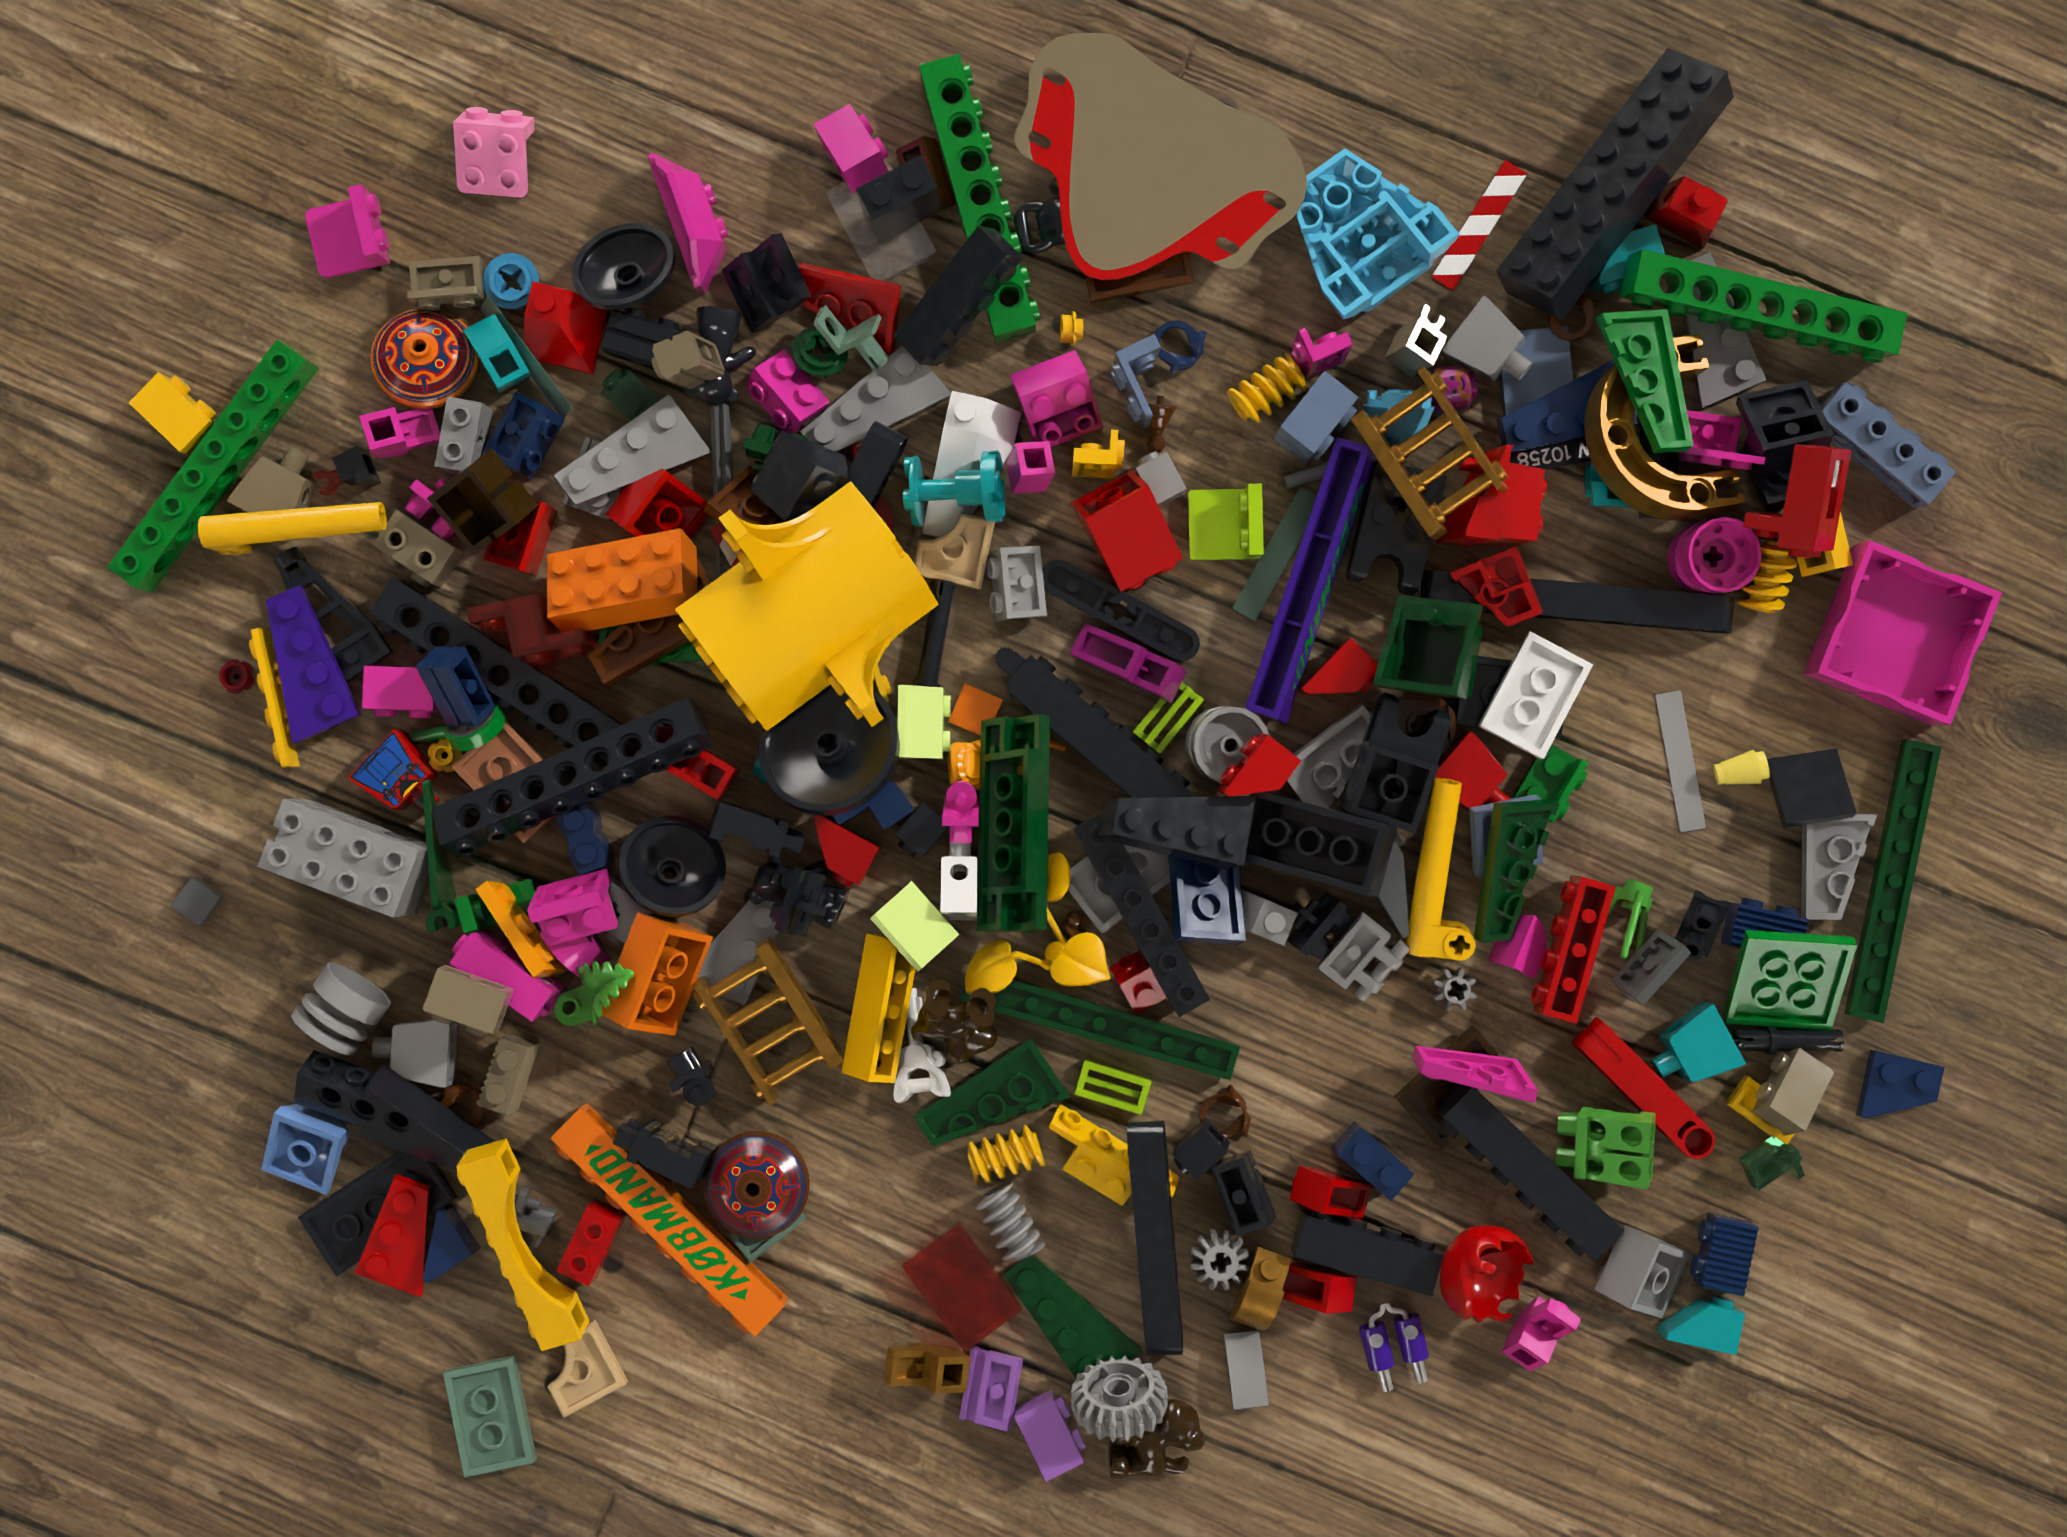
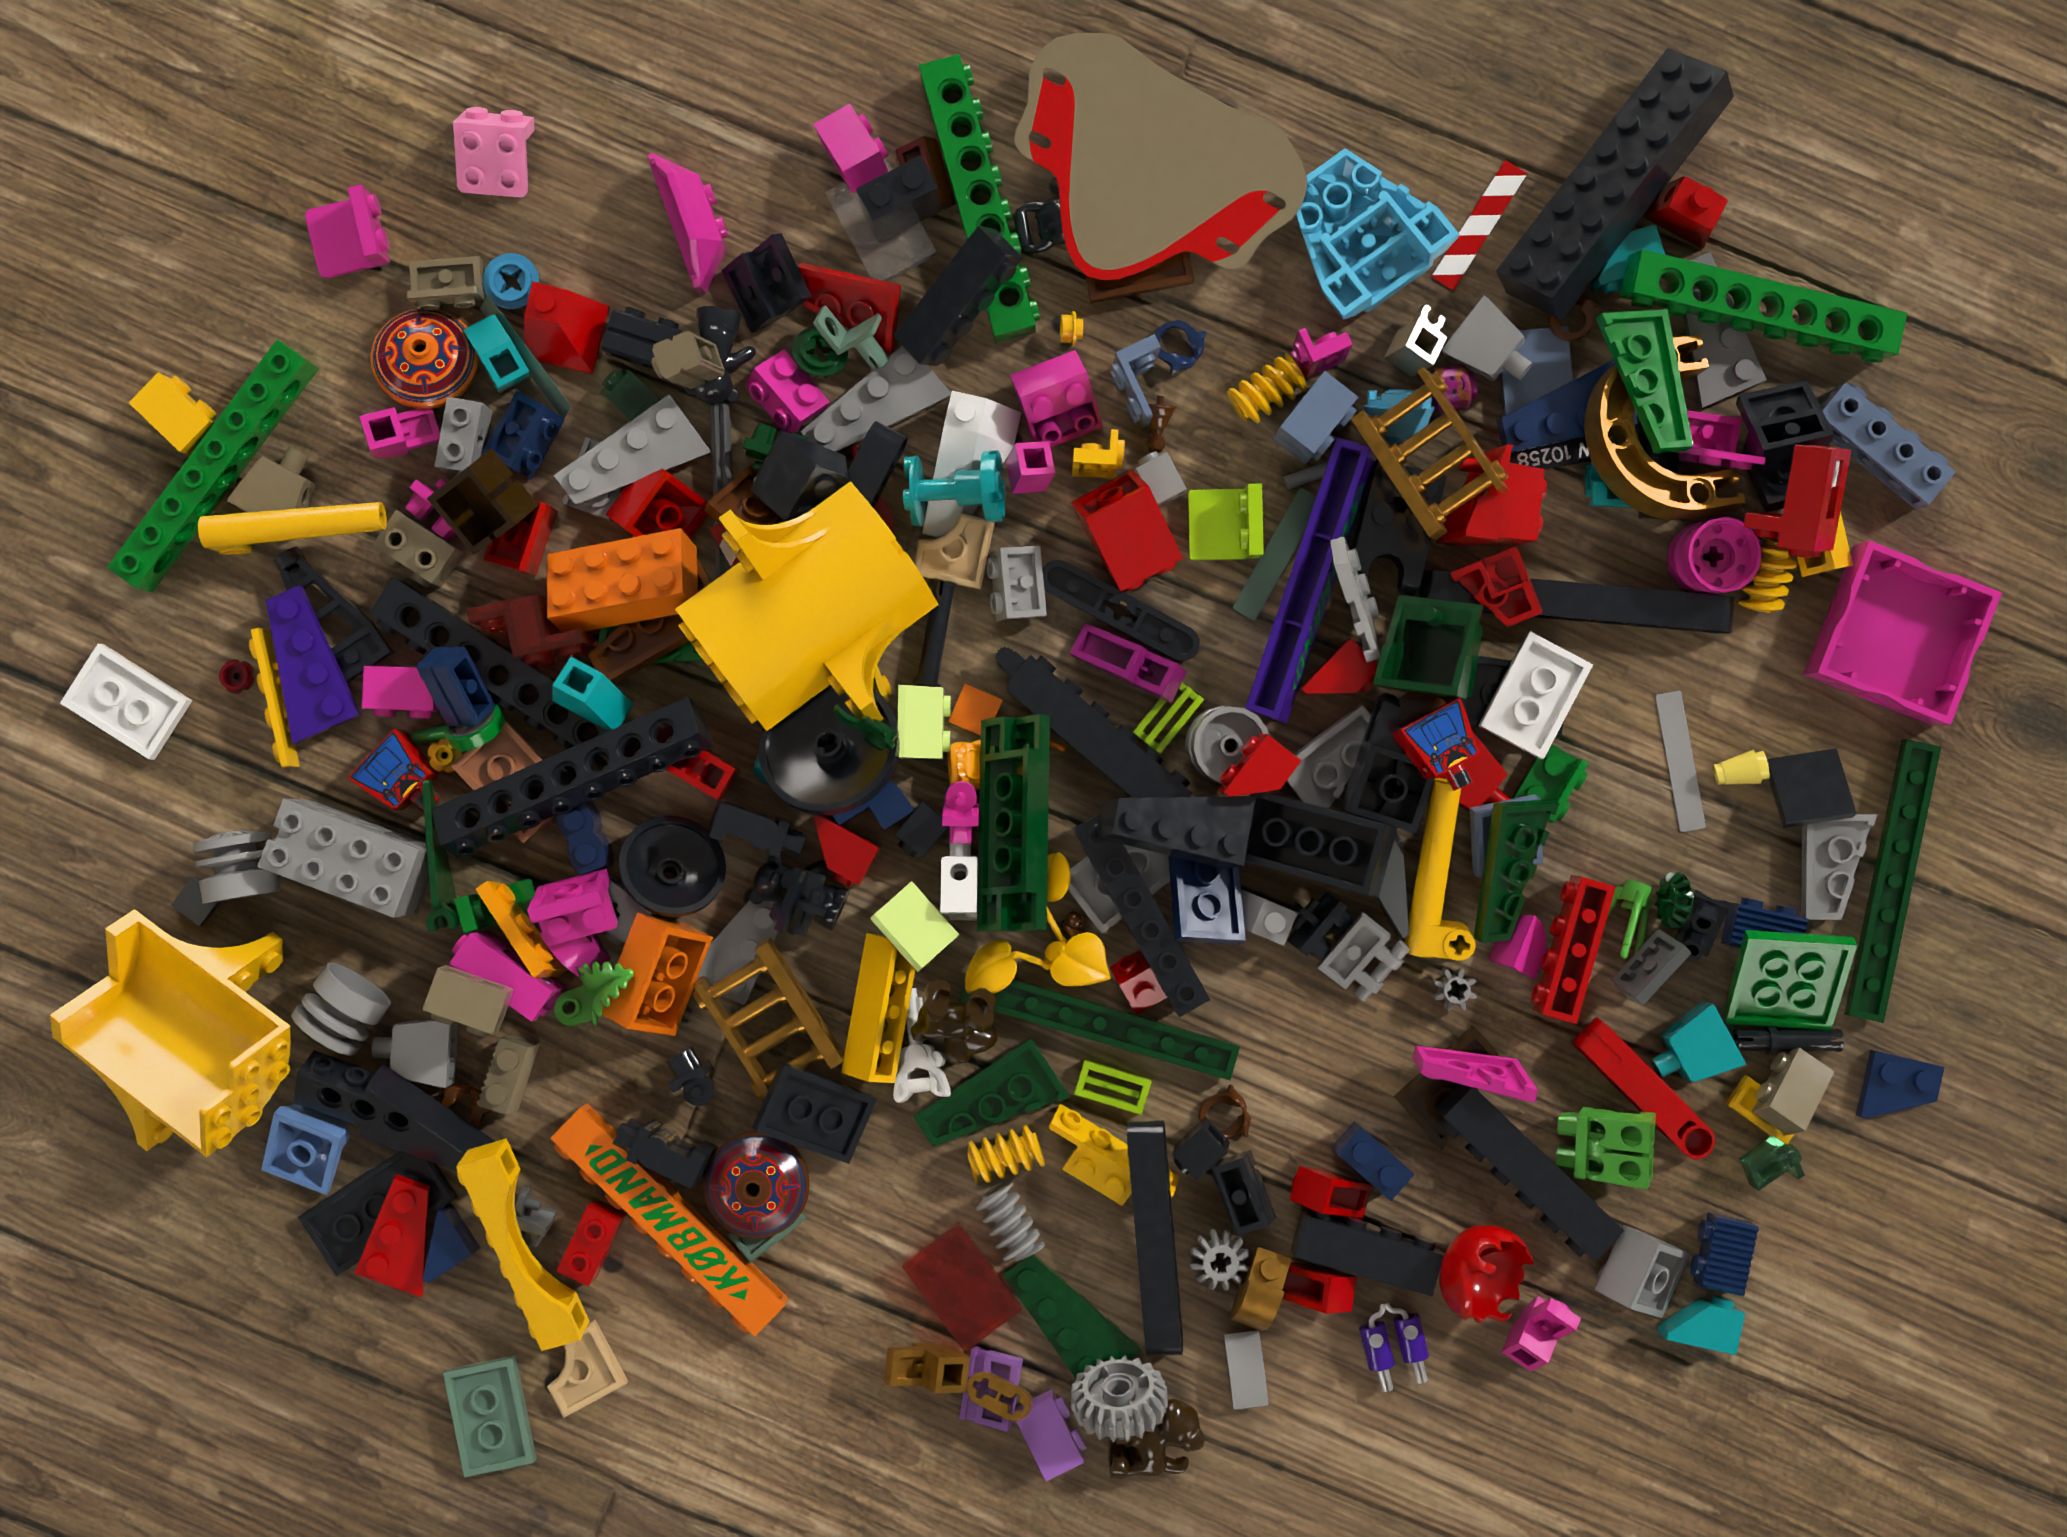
black piece [312,446,381,496] -> none
black dish [572,223,676,310] -> none
none -> yellow cylinder [50,909,290,1158]
none -> white plate [60,644,192,760]
none -> light grey wheel [193,830,280,904]
none -> teal slope [552,657,634,731]
none -> black plate [752,1062,877,1164]
none -> dark green plate [834,705,897,752]
none -> pearl gold beam [967,1371,1033,1421]
none -> light grey wing [1330,537,1380,662]
none -> torso [1391,698,1479,791]
none -> dark green gear [1655,872,1694,929]

